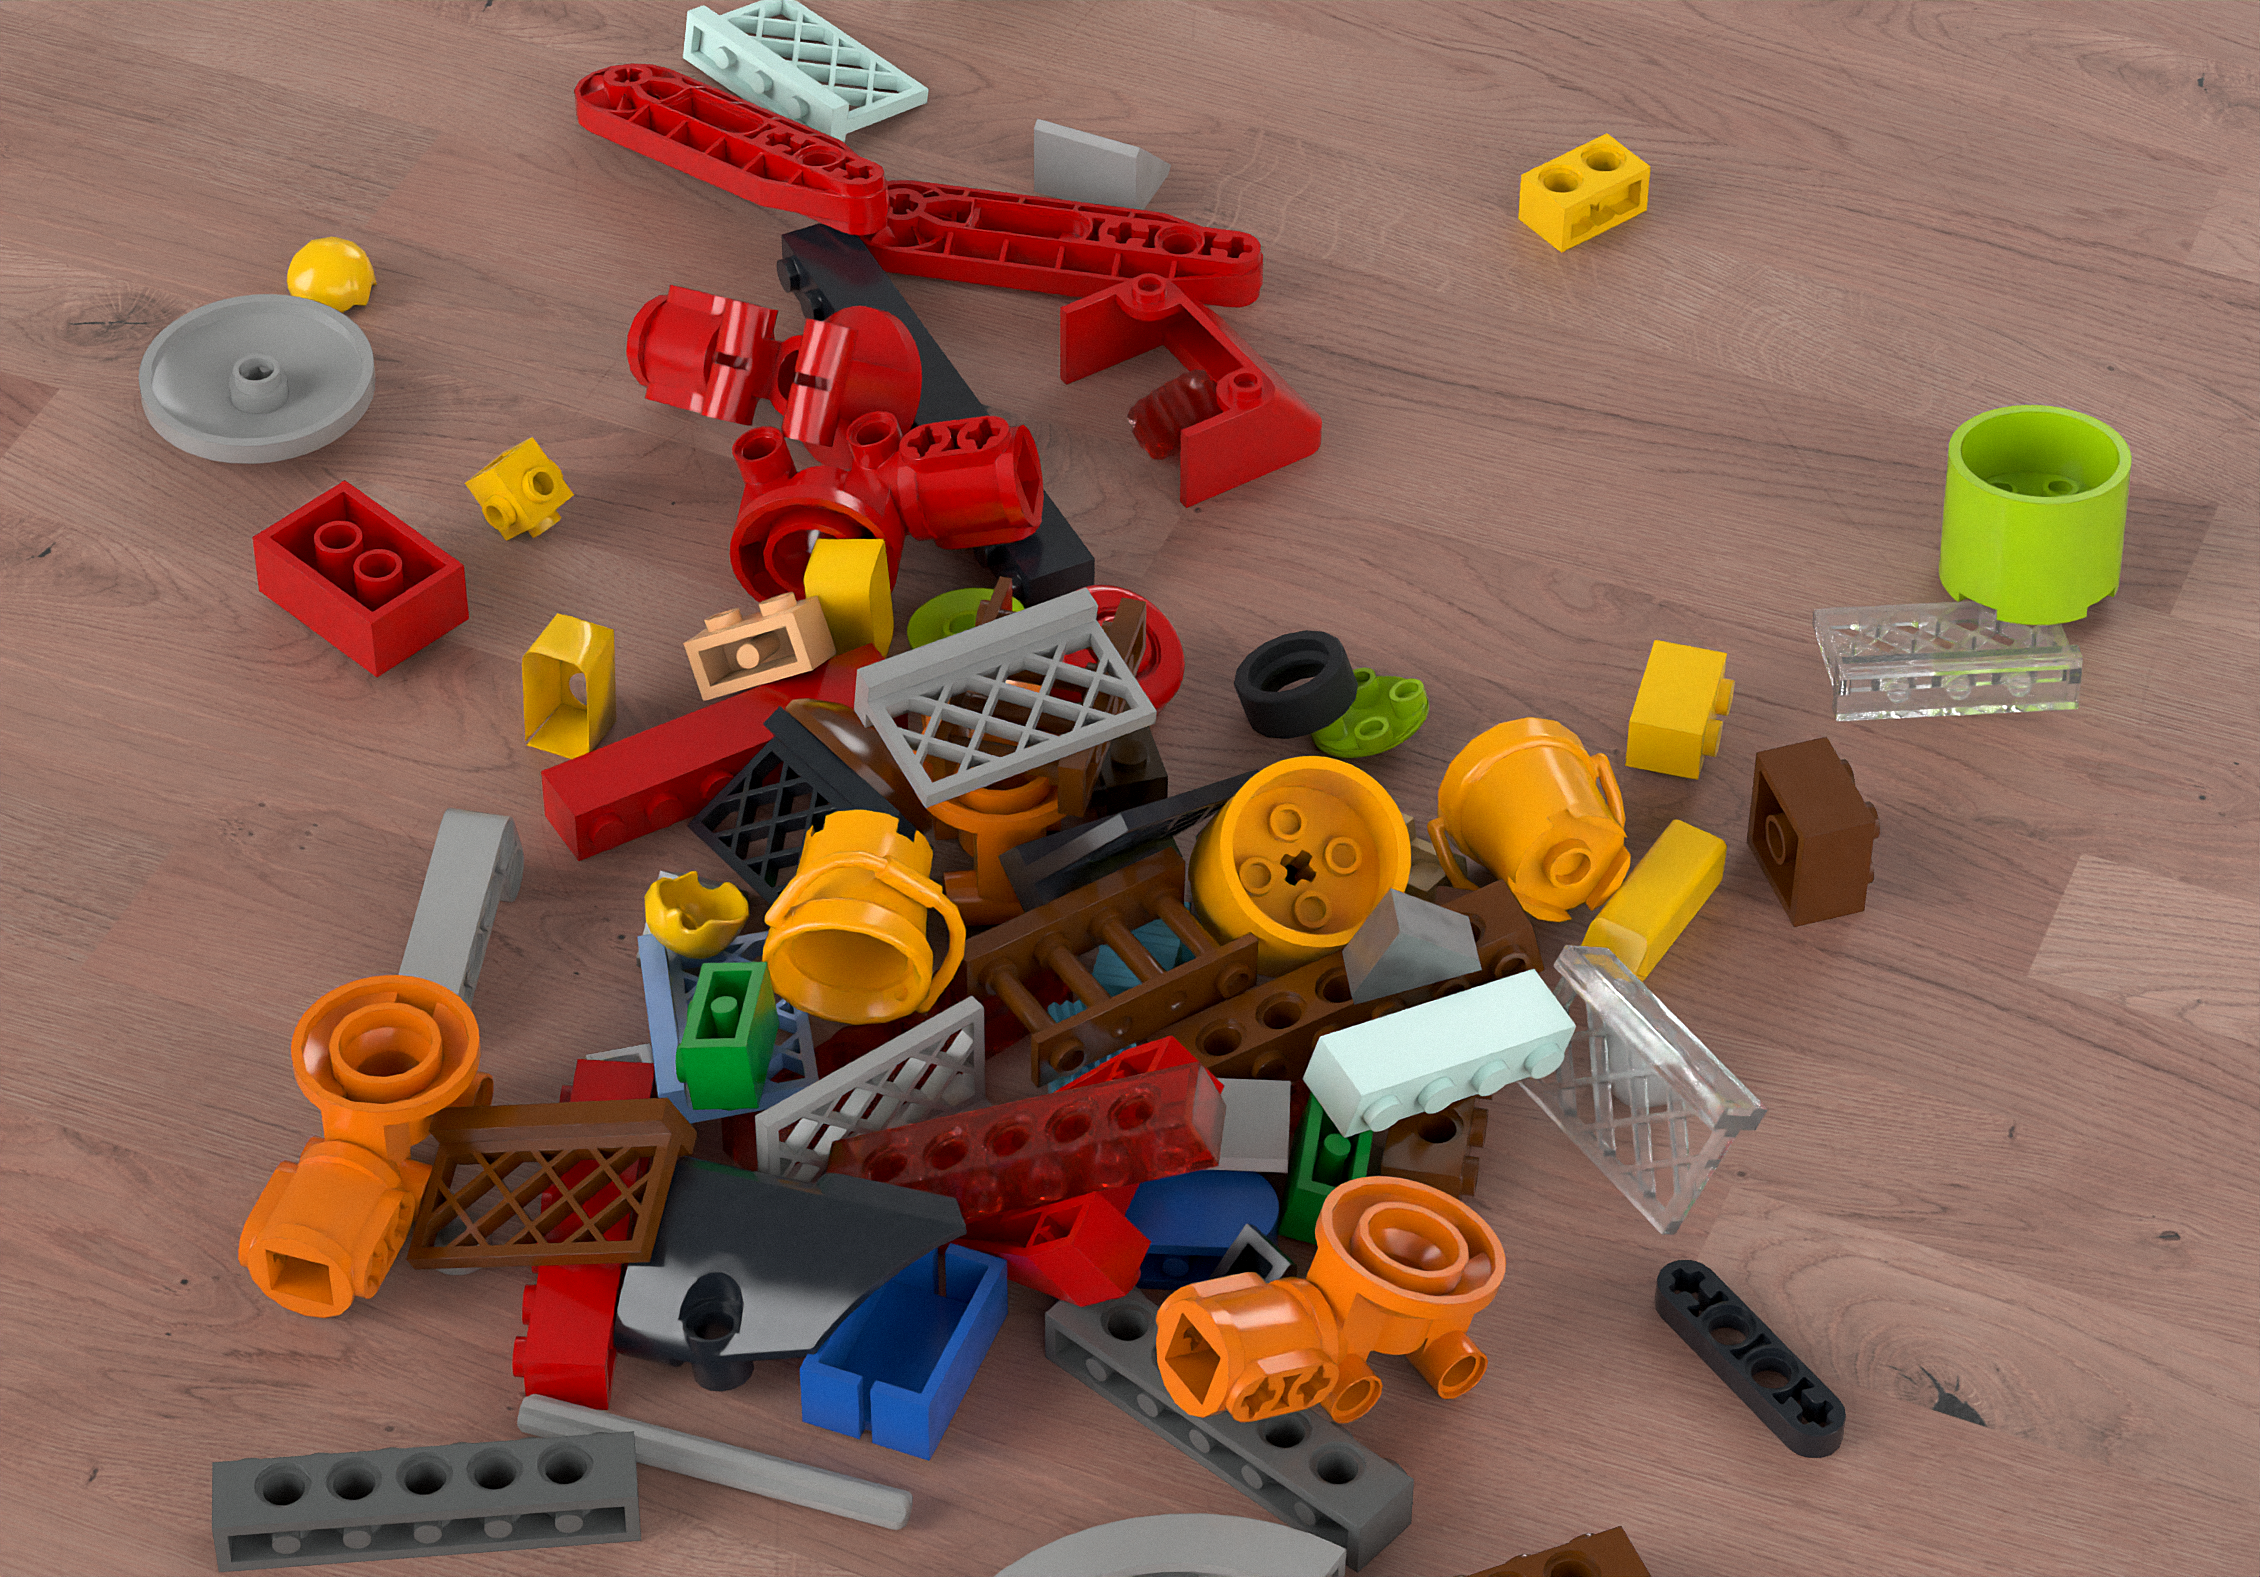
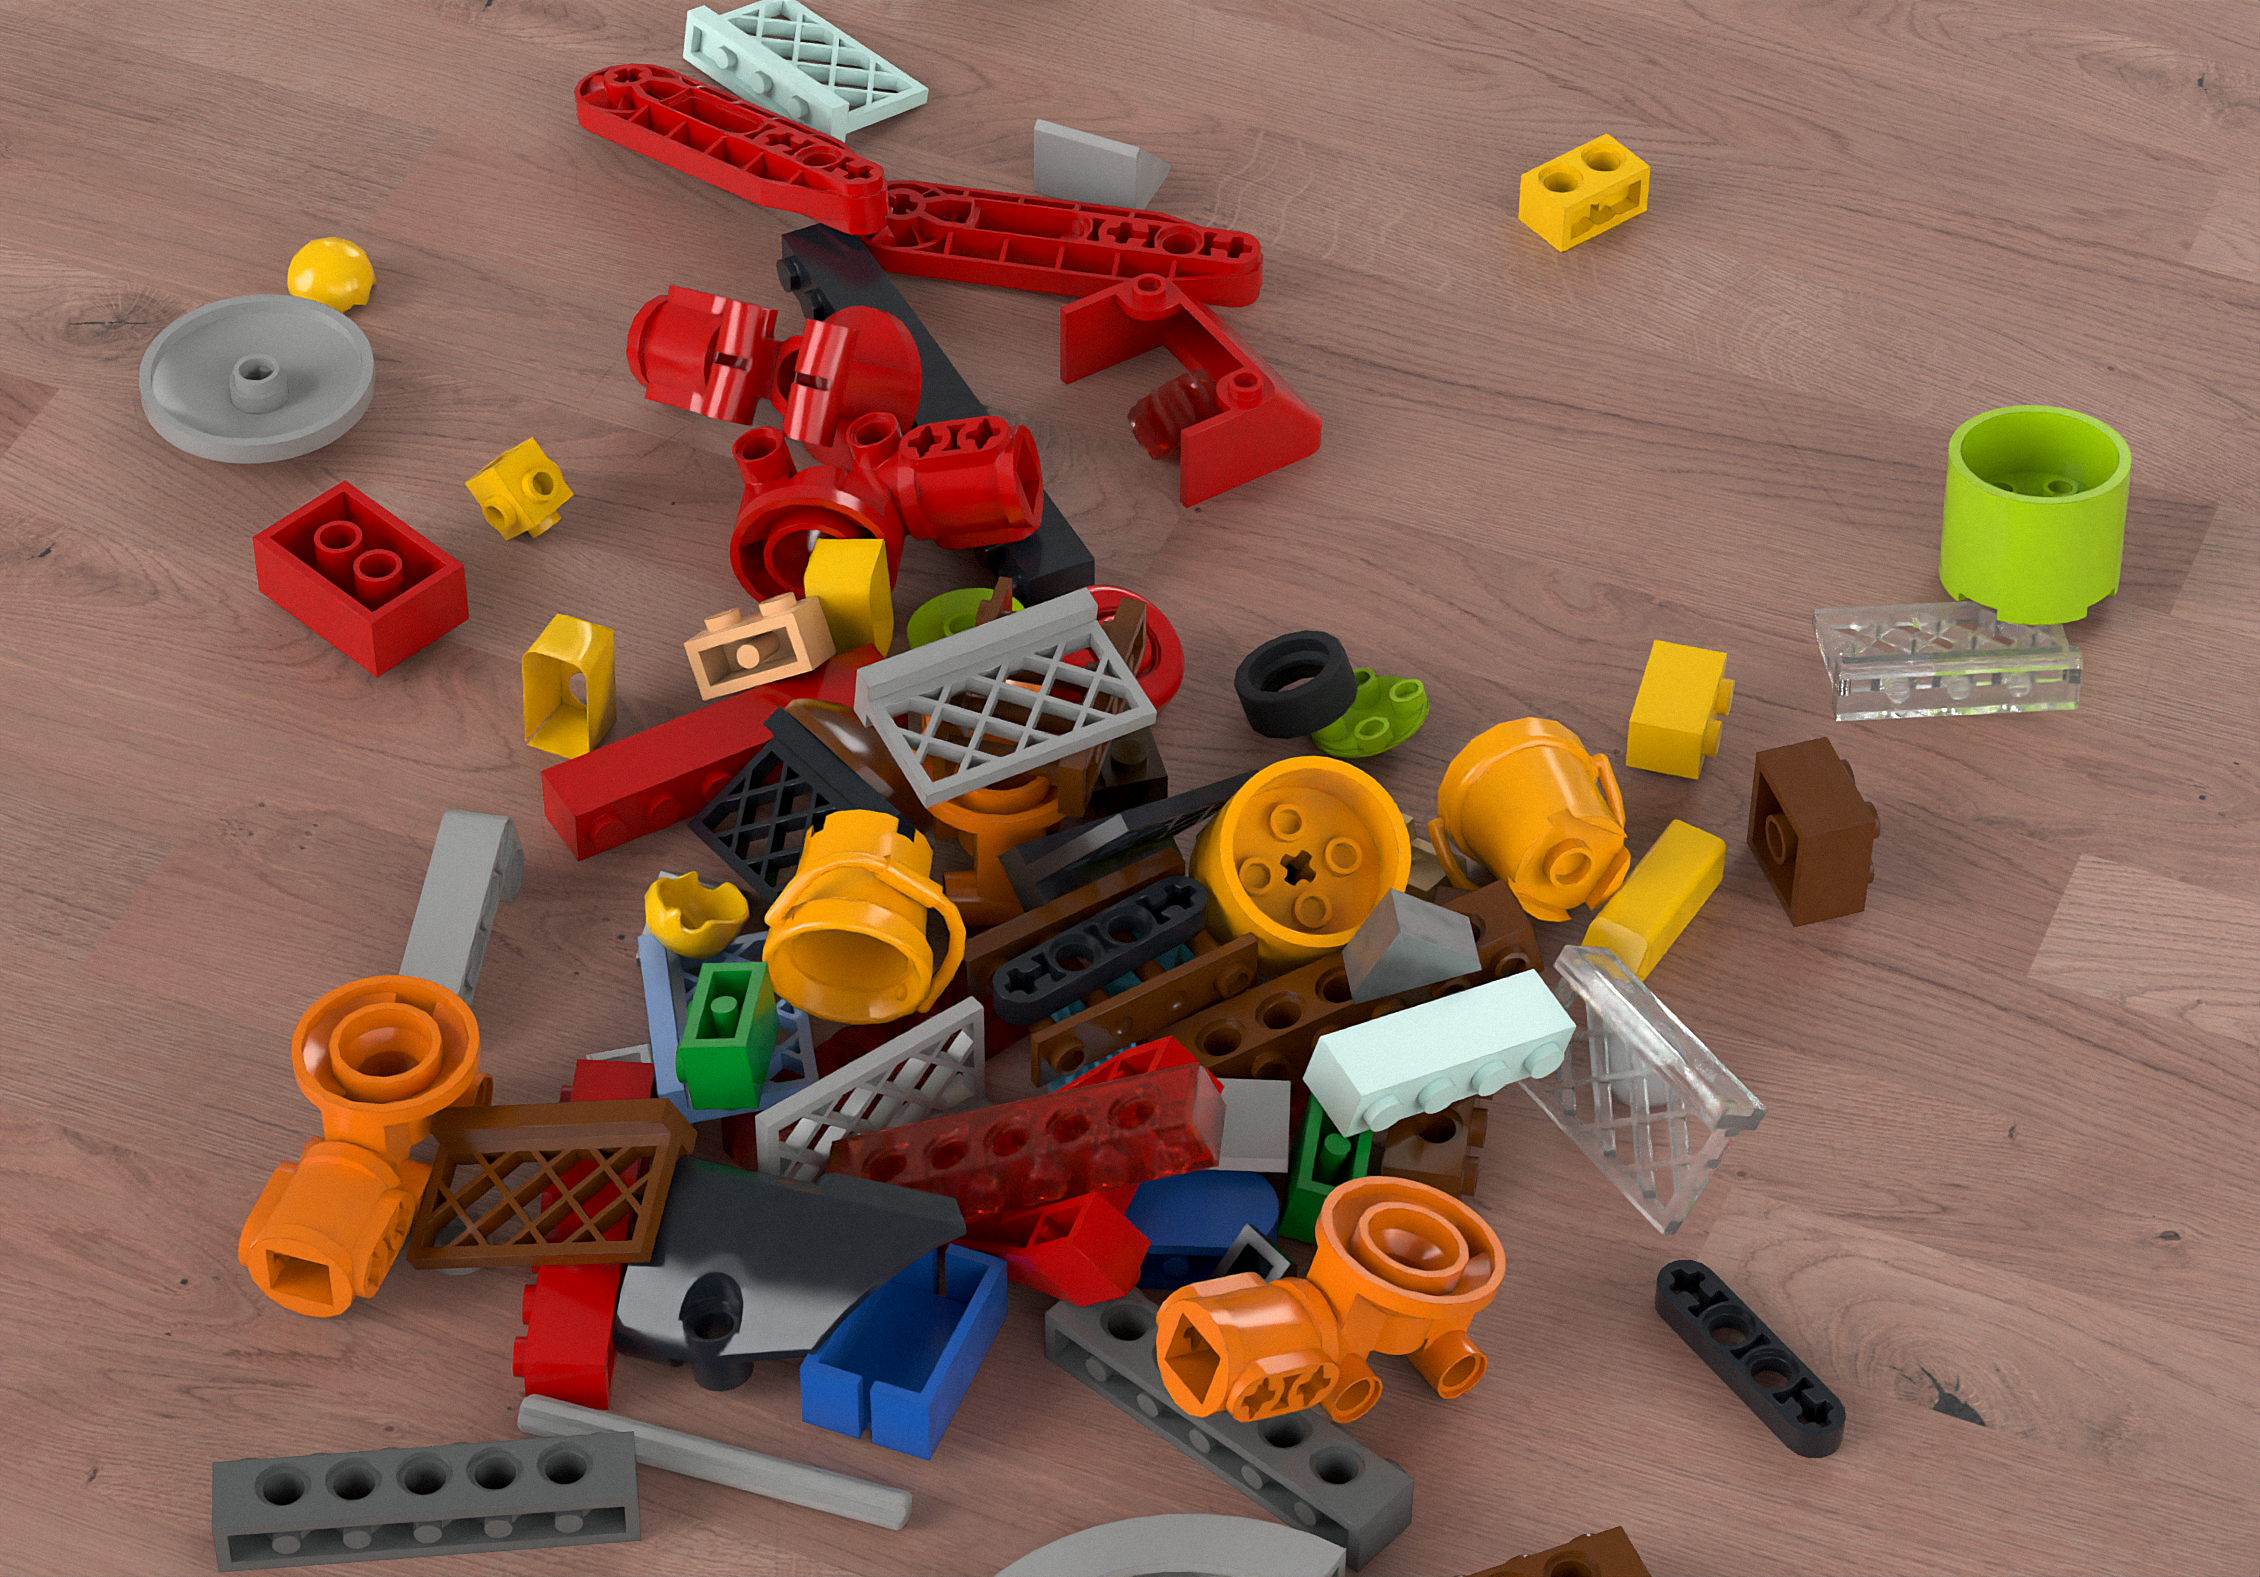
none -> black beam [993,876,1208,1025]

